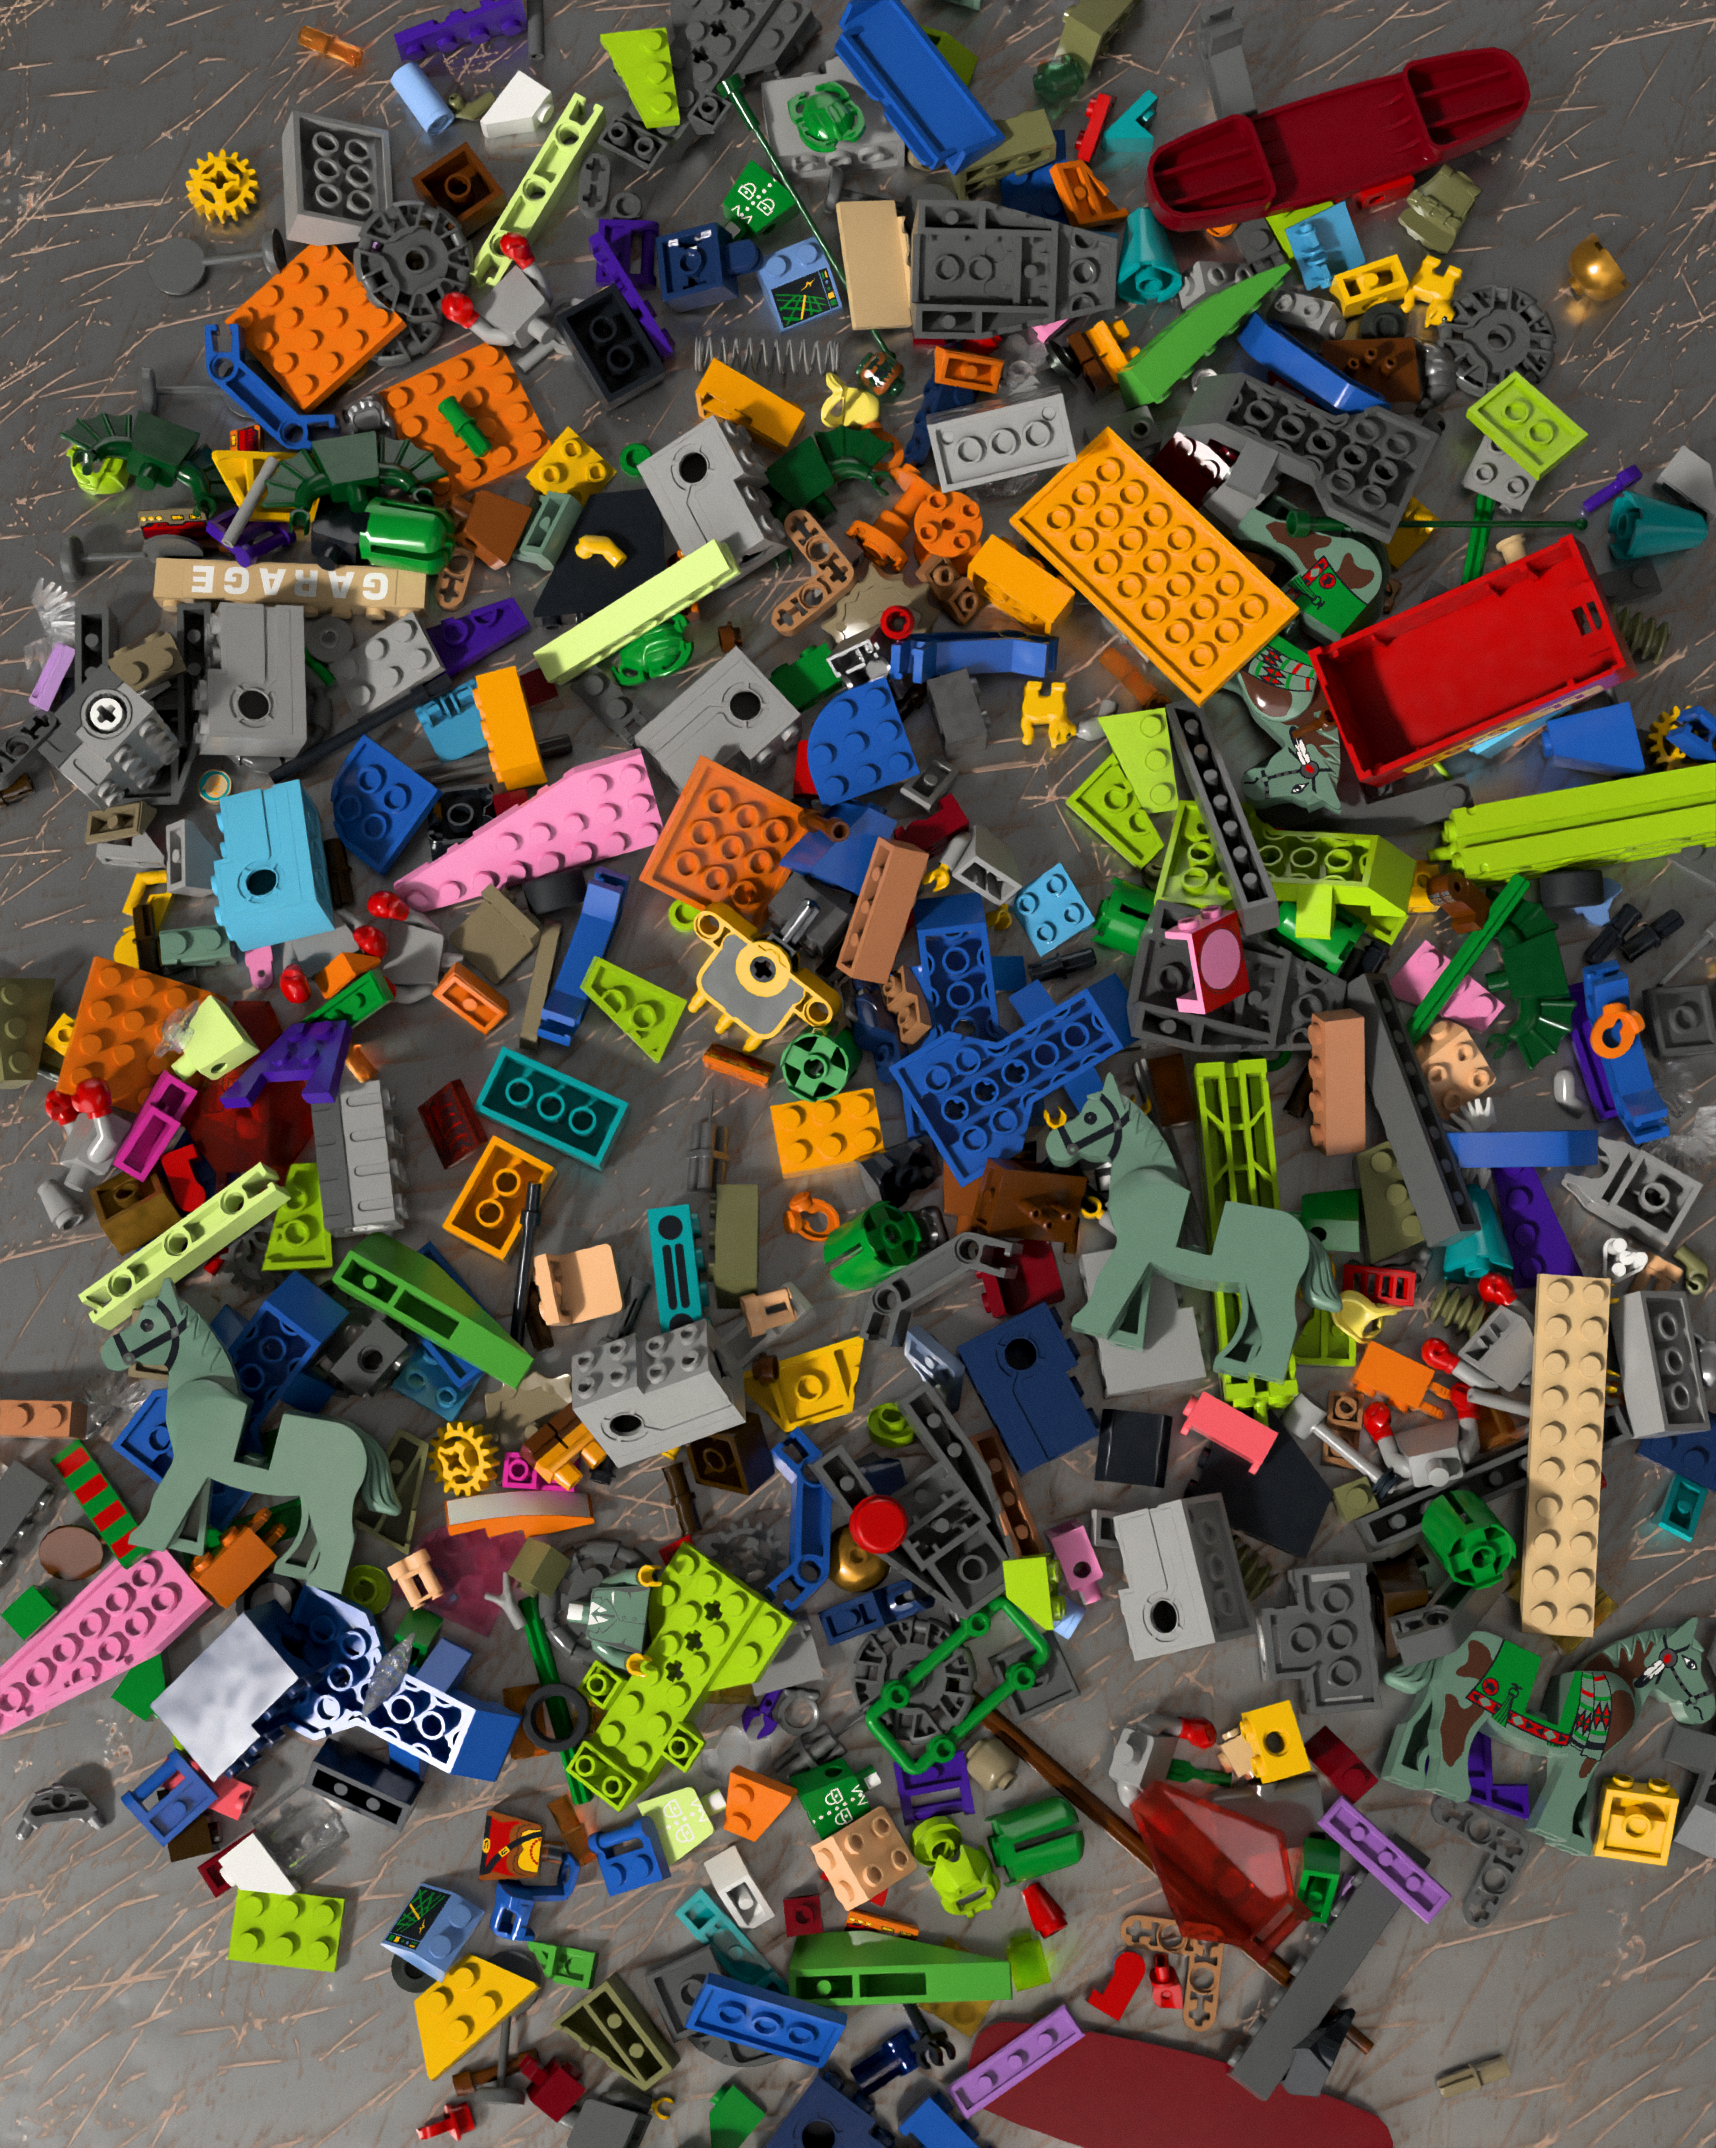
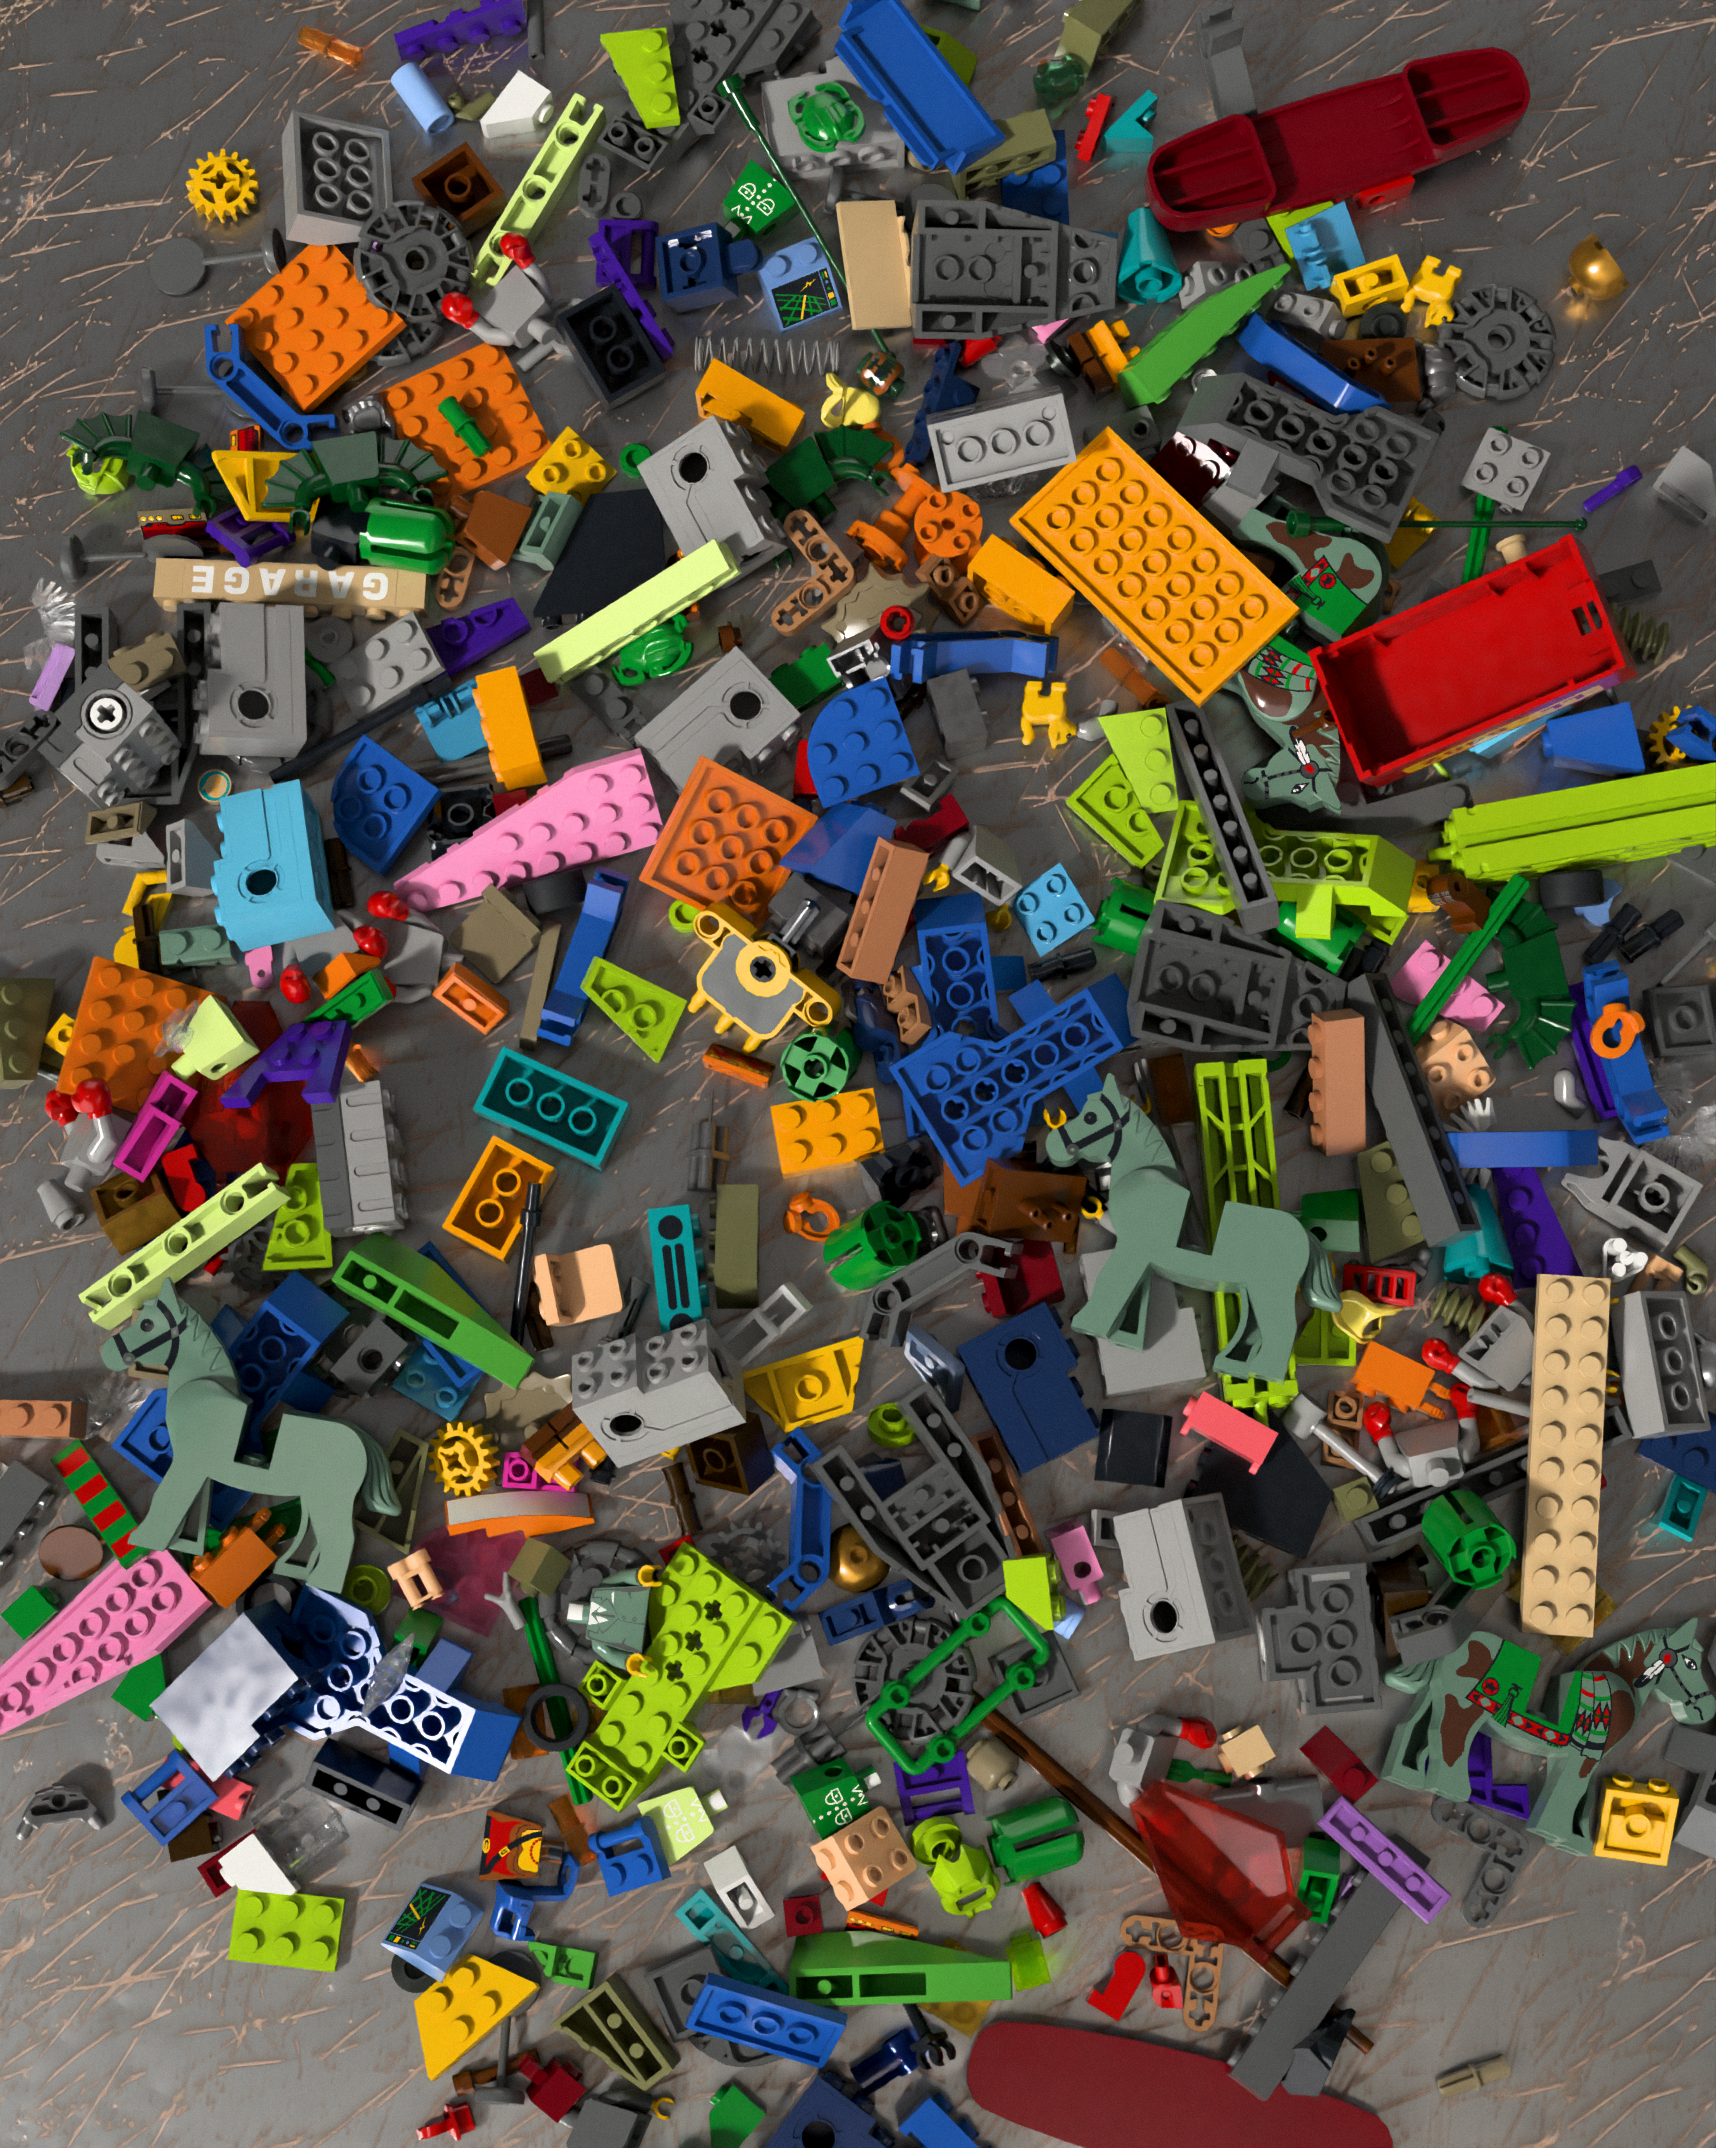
light grey piece [221,456,280,548] -> none
clear red tile [417,1079,488,1170] -> none
yellow arm [575,534,627,569] -> none
orange wing [724,1765,798,1842] -> none
light nougat piece [740,1287,798,1338] -> none
reddish brown plate [752,1352,779,1386] -> none
reddish brown bar [798,807,850,842] -> none
red piece [849,1495,908,1554] -> none
orange slope [935,345,1005,394] -> none
medium lavender tile [944,2003,1085,2120] -> none
orange wing [1049,159,1129,229] -> none
bright pink panel [1165,905,1250,1014] -> none
yellow brick [1240,1700,1311,1784] -> none
olive piece [1398,163,1483,255] -> none
lime plate [1466,370,1588,481] -> none
teal cone [1608,491,1709,560] -> none

